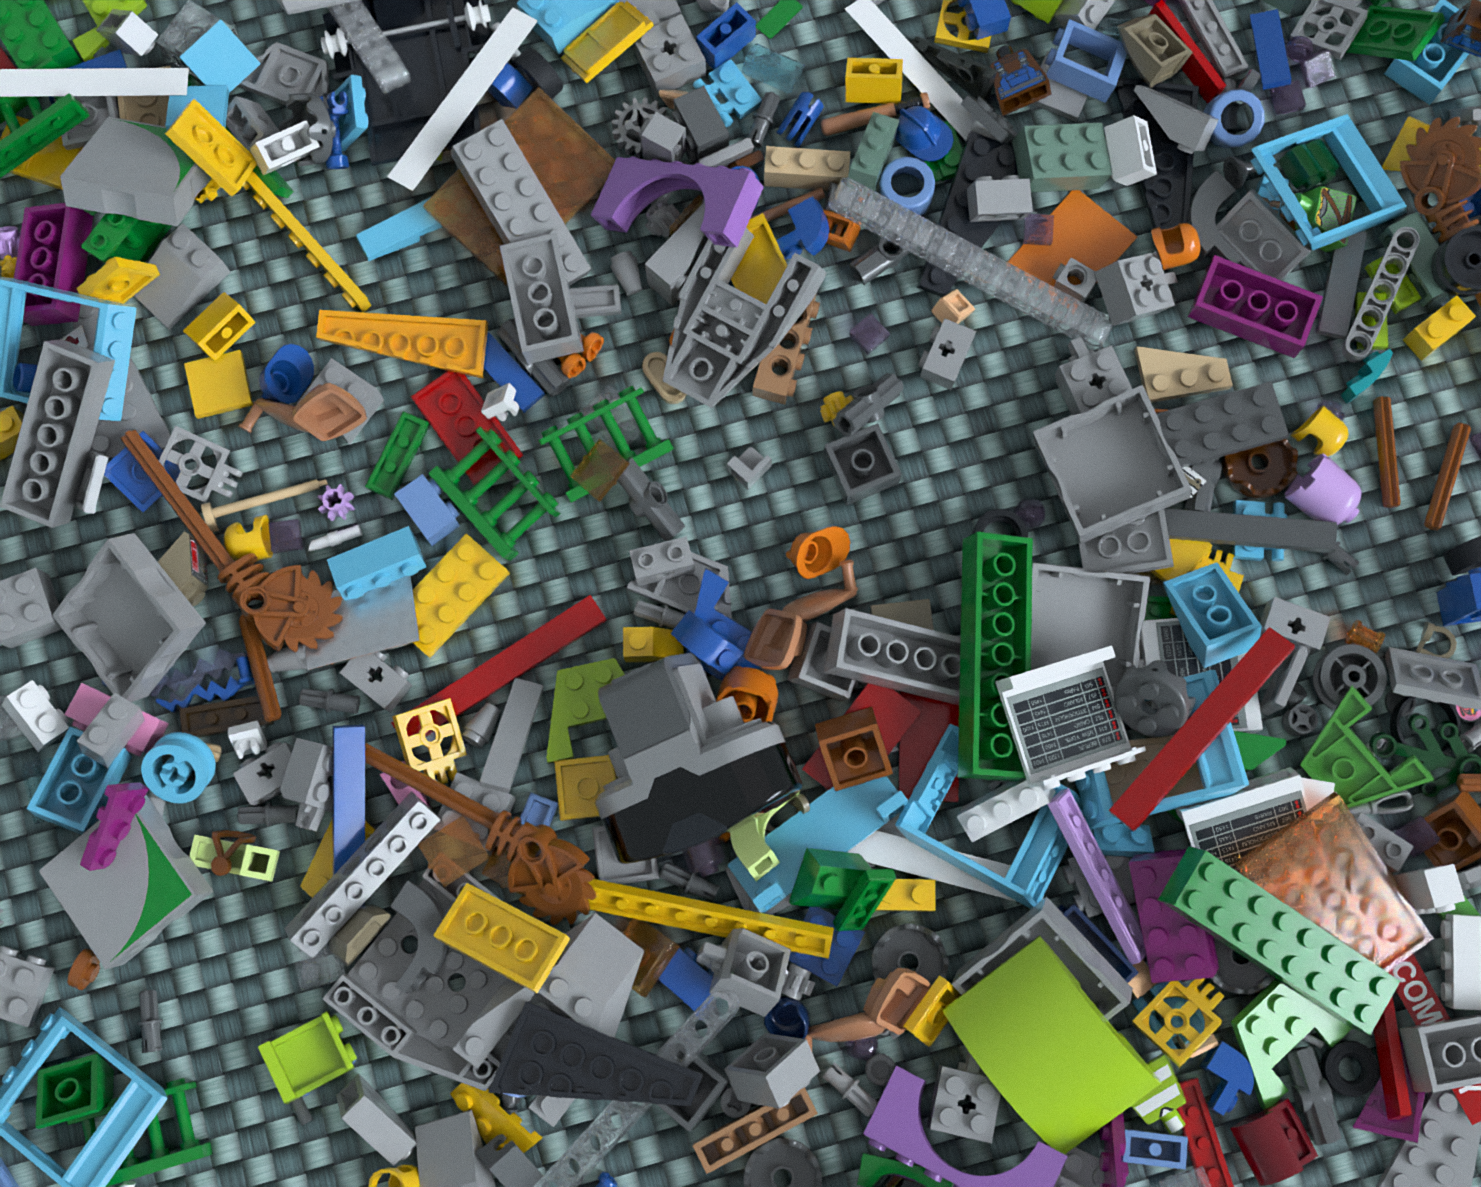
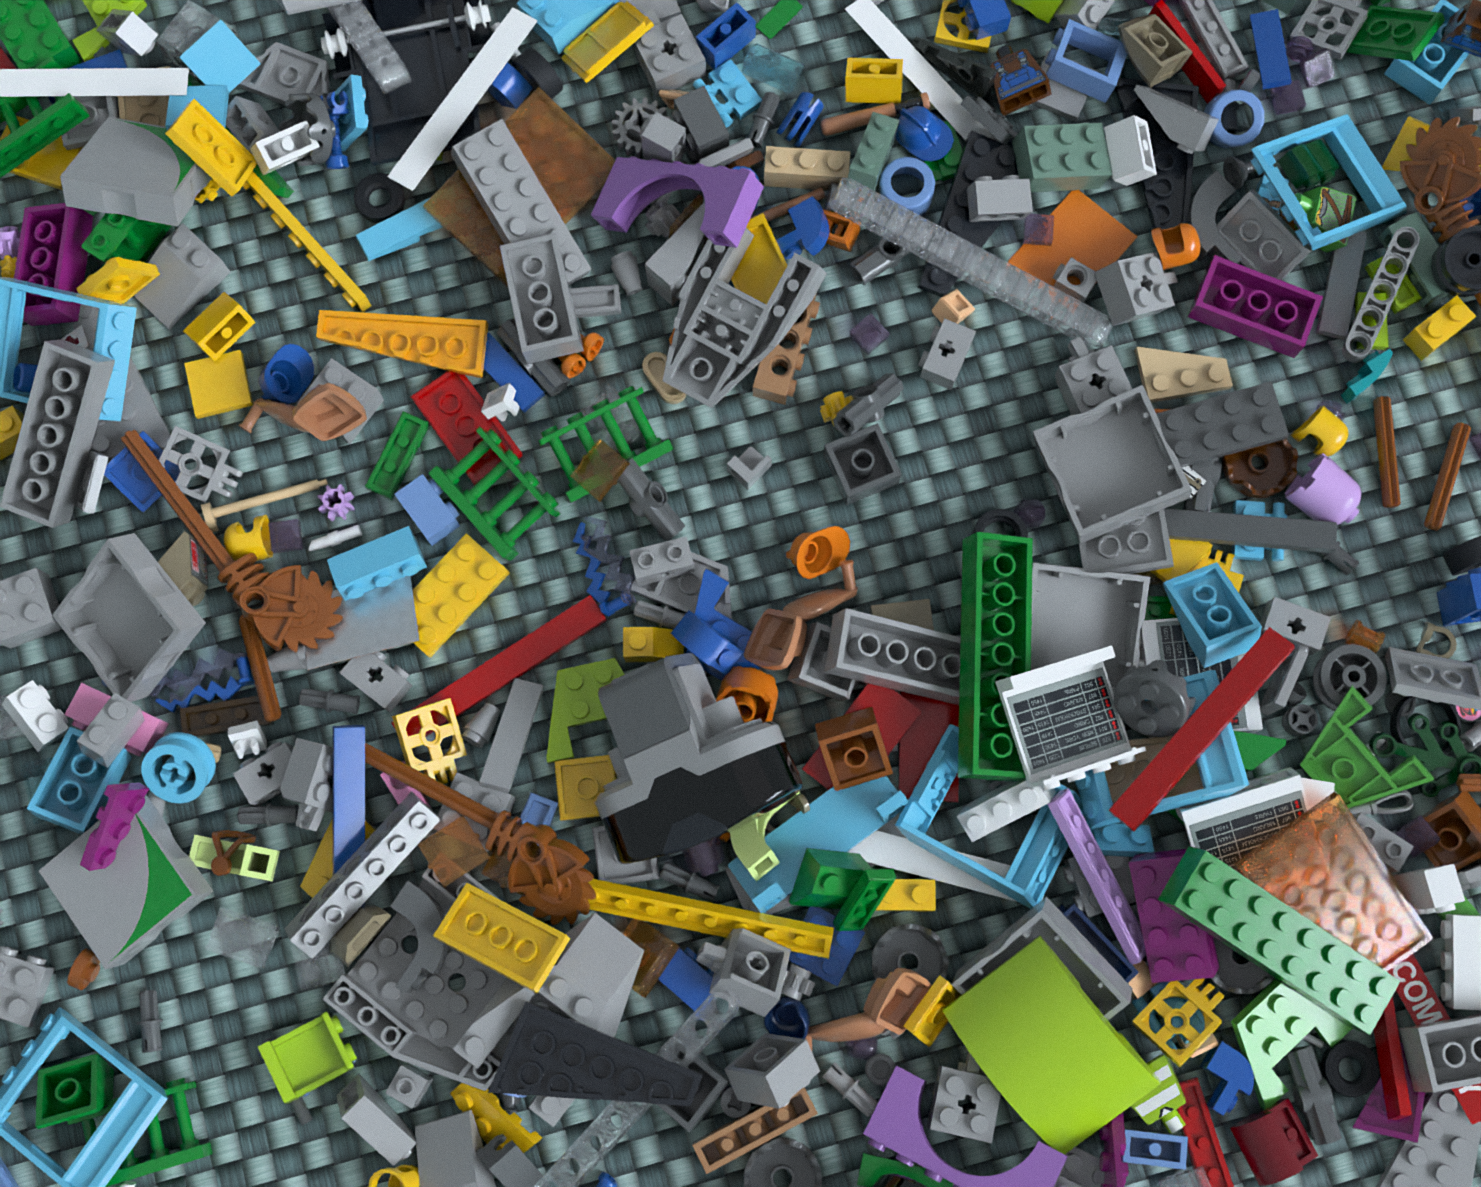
none -> clear plate [205,907,280,968]
none -> black tyre [354,173,405,223]
none -> light grey brick [385,1063,434,1109]
none -> piece [573,516,636,617]

